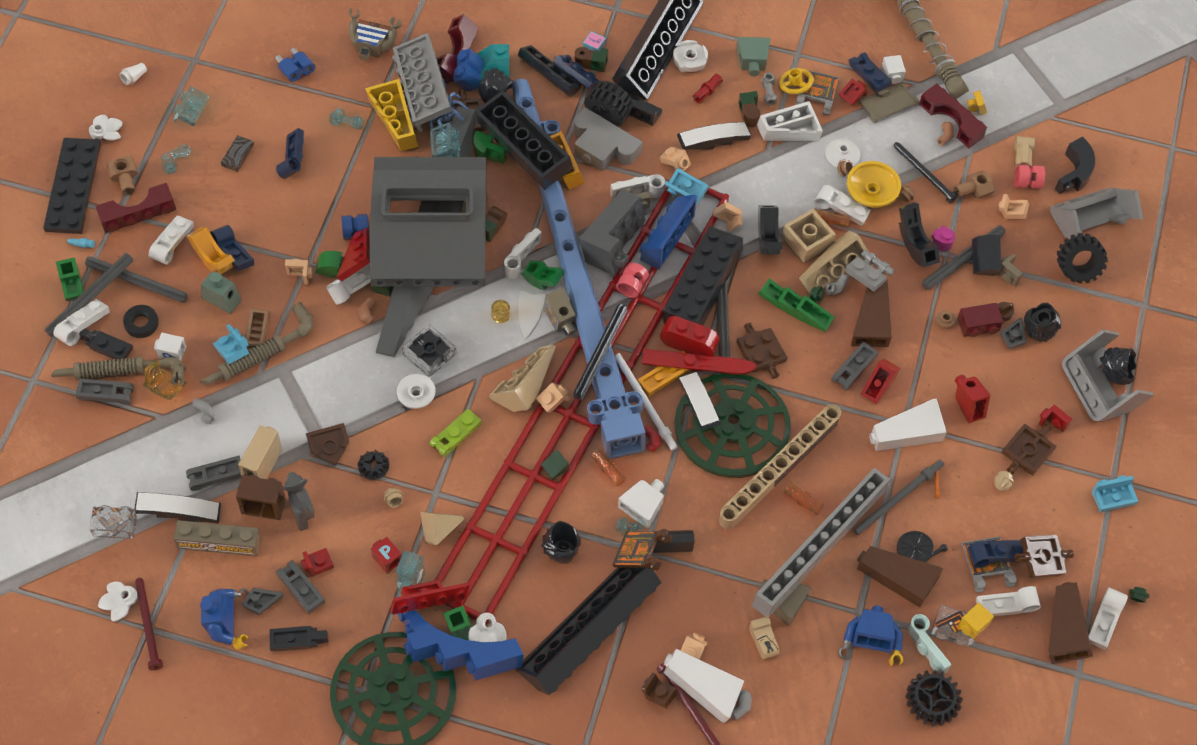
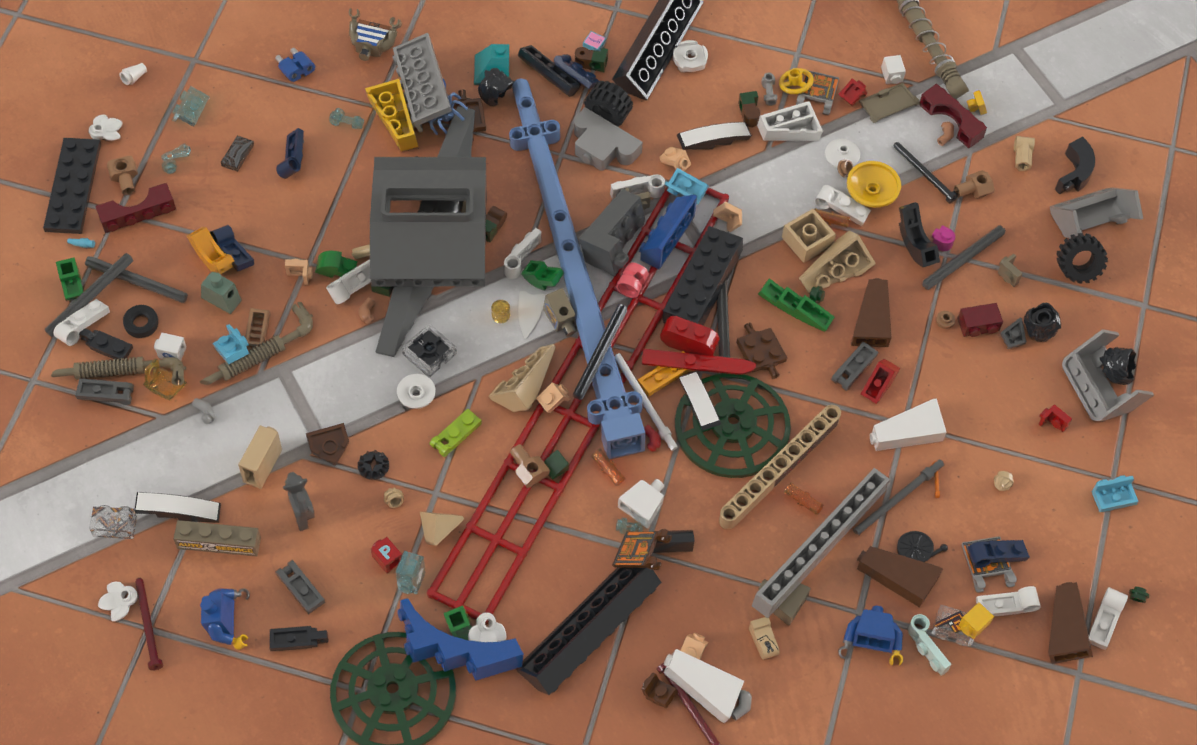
white plate [148,215,194,265] -> none
dark grey plate [186,455,242,491] -> none
reddish brown piece [236,475,286,520] -> none
dark grey piece [242,588,283,615] -> none
red bracket [301,548,334,577] -> none
red wing [337,228,370,282] -> none
blue wheel [341,214,369,240] -> none
red bracket [390,580,470,615] -> none
clear light blue bracket [430,122,460,157] -> none
dark red arch [437,14,478,84] -> none
blue brick [453,49,484,91] -> none
green brick [473,131,507,164] -> none
black brick [475,90,573,190] -> none
black hair [541,521,581,564] -> none
light orange brick [550,131,585,190] -> none
black panel [628,93,662,126] -> none
red pin [692,73,723,104] -> none
sand green torso [736,37,770,76] -> none
black arch [758,205,783,254] -> none
light grey arm [825,273,850,295] -> none
light grey plate [845,250,895,292] -> none
dark blue plate [849,52,891,92] -> none
medium nougat plate [899,185,915,202] -> none
black gear [905,670,963,727] -> none
red torso [955,375,991,423] -> none
black brick [972,235,1002,276] -> none
reddish brown tile [997,302,1014,321] -> none
light nougat bracket [999,194,1029,219] -> none
reddish brown plate [1001,424,1057,476] -> none
plate [1014,535,1074,578] -> none
coral wheel [1015,164,1045,189] -> none
none -> medium nougat piece [510,444,550,488]

